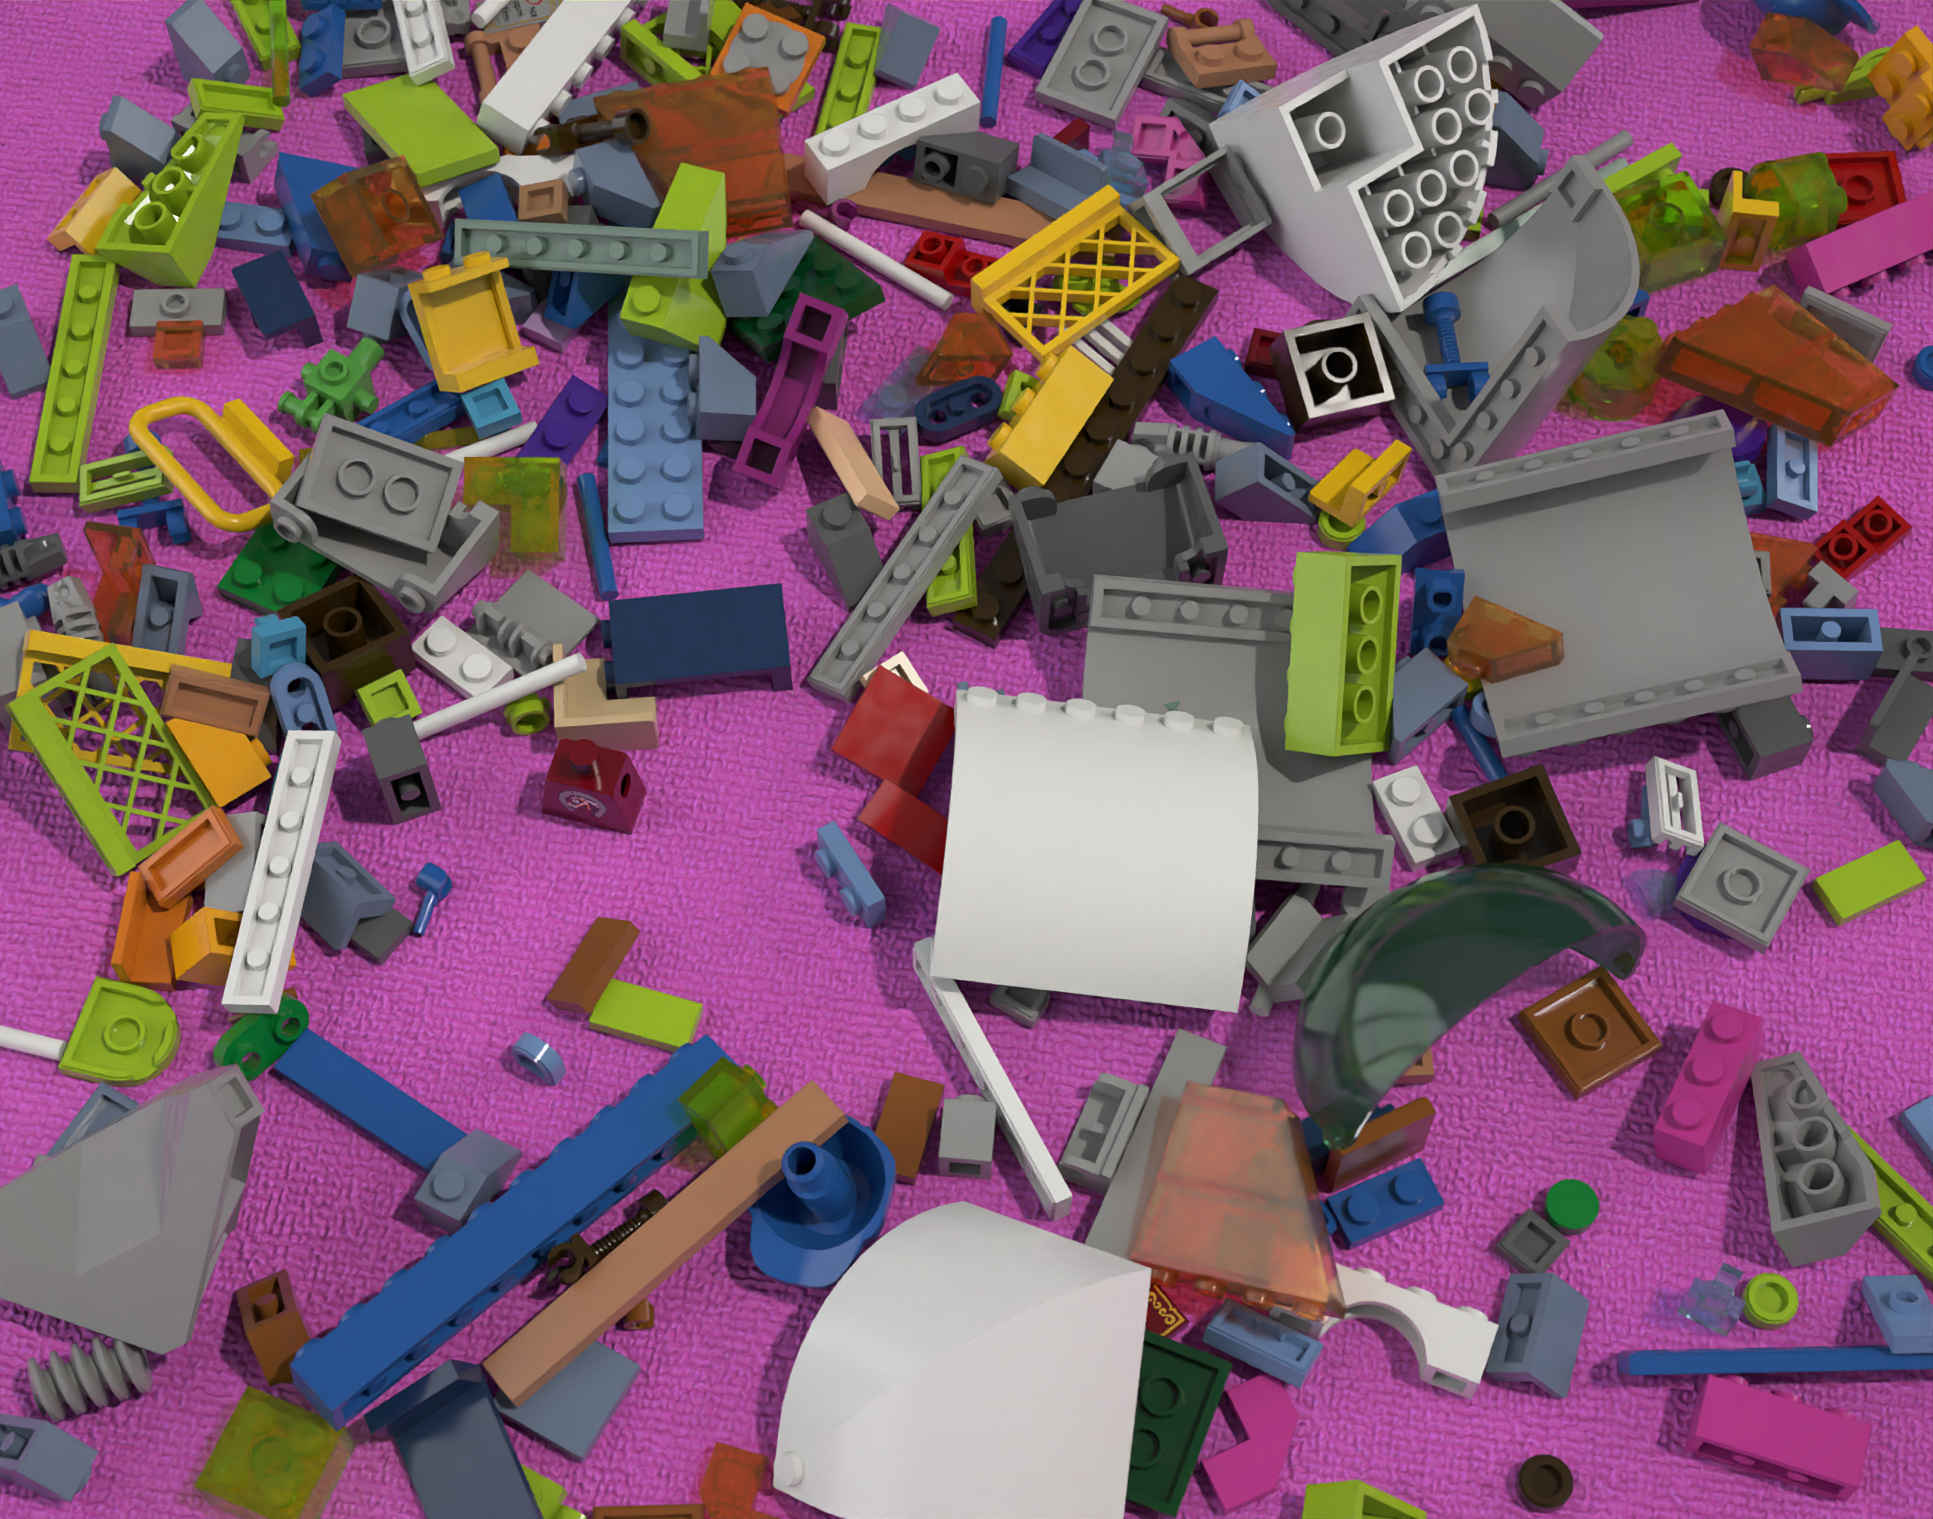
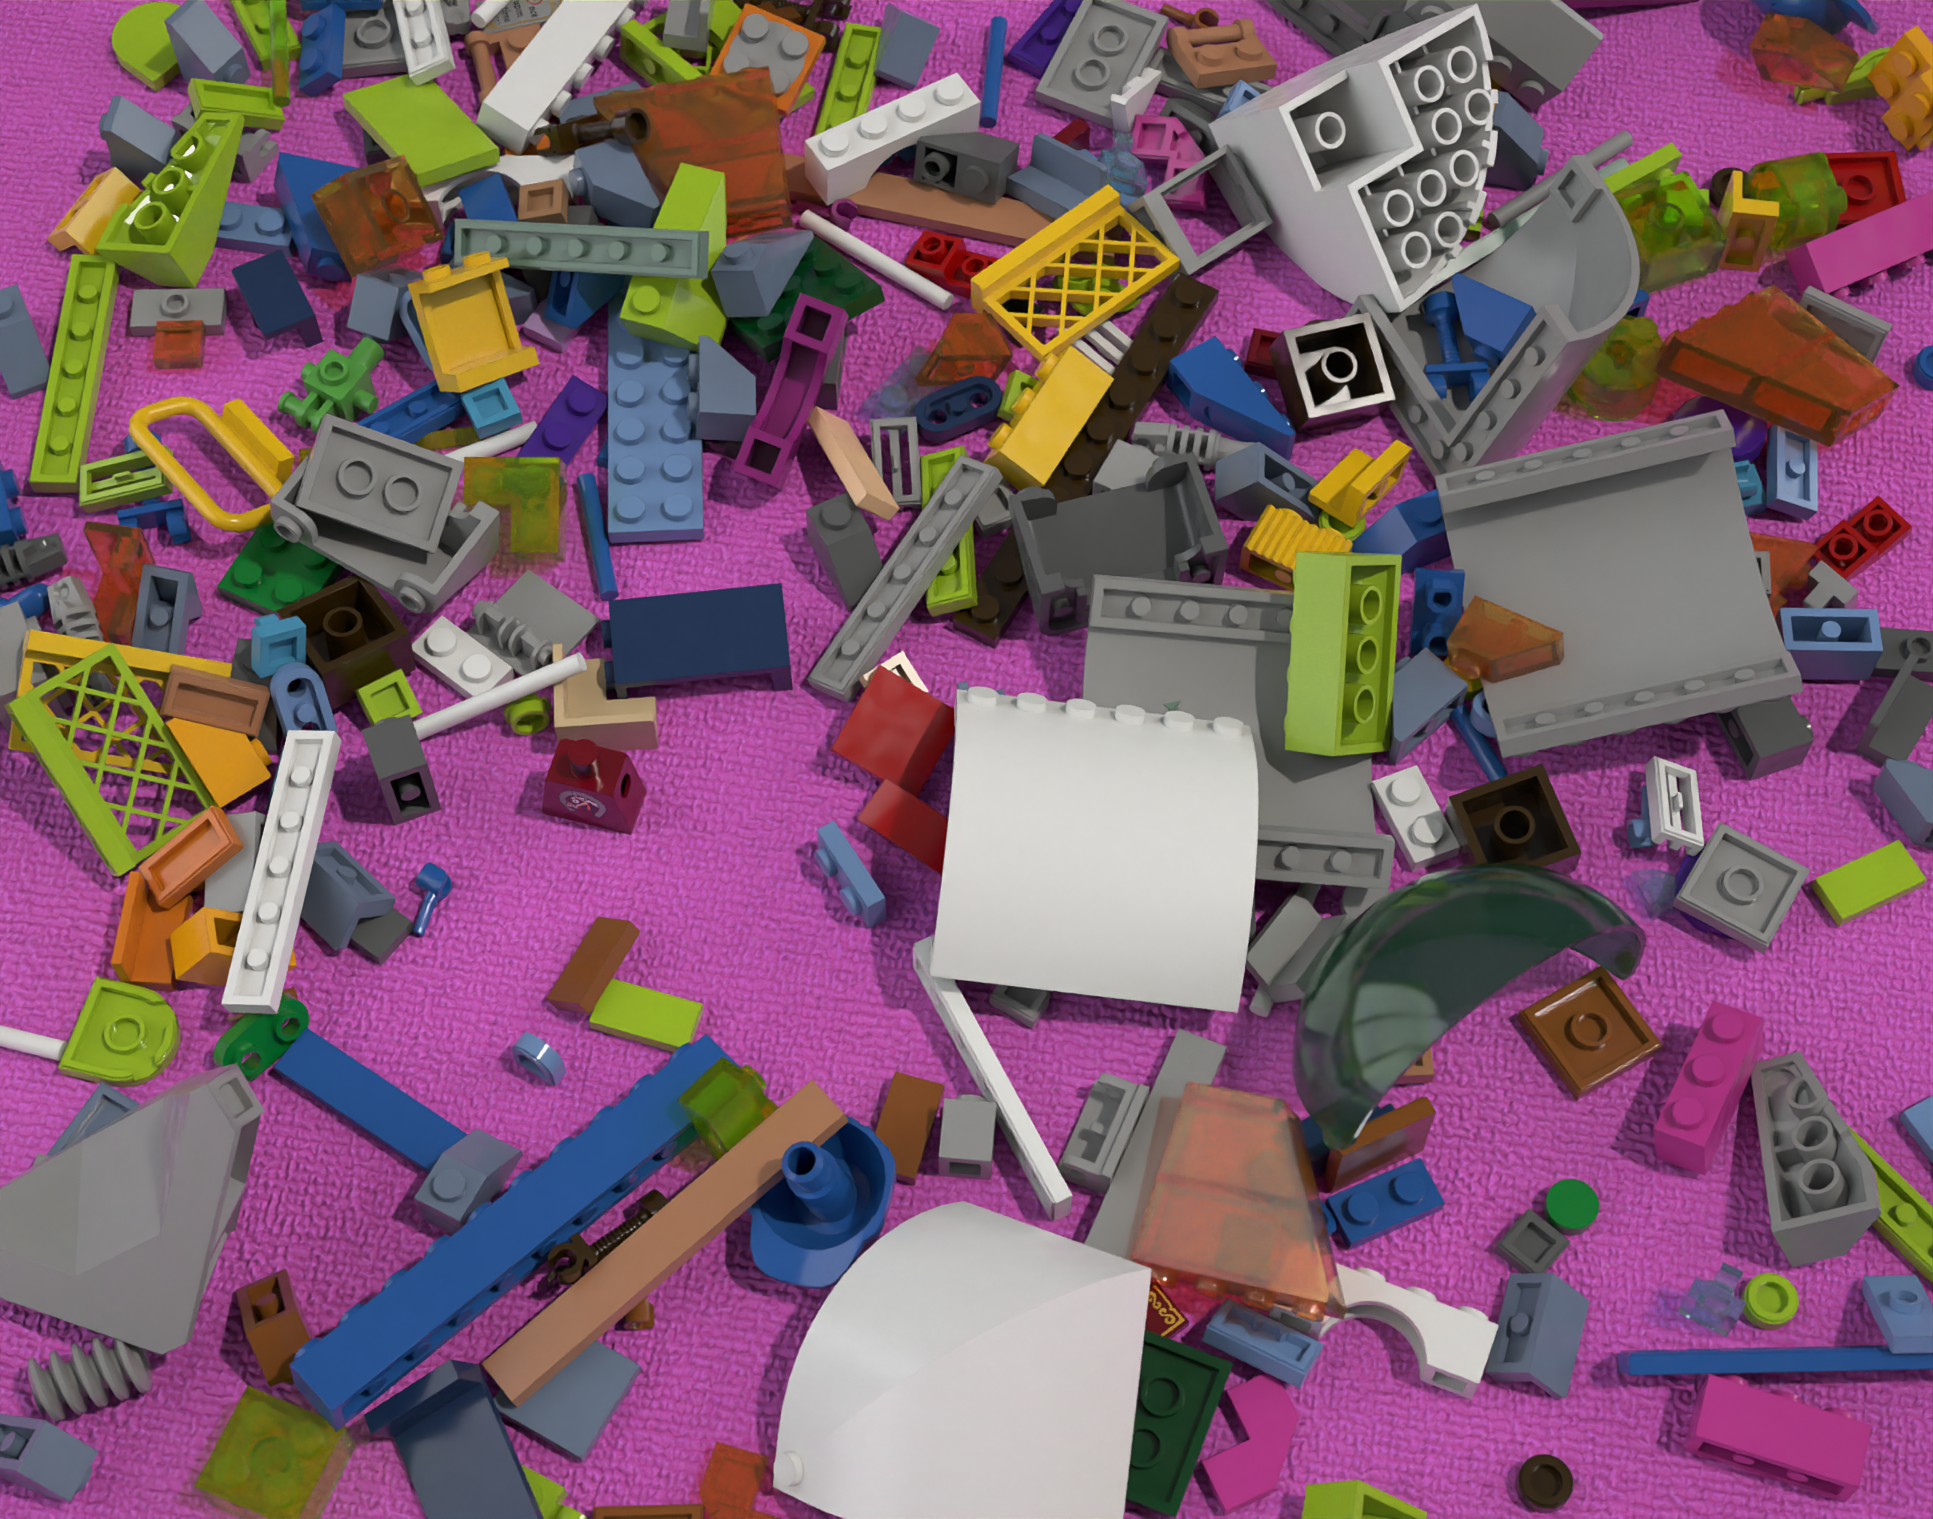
none -> lime tile [112,1,181,92]
none -> white tile [1110,67,1162,143]
none -> yellow brick [1239,504,1353,591]
none -> blue slope [1451,272,1537,369]

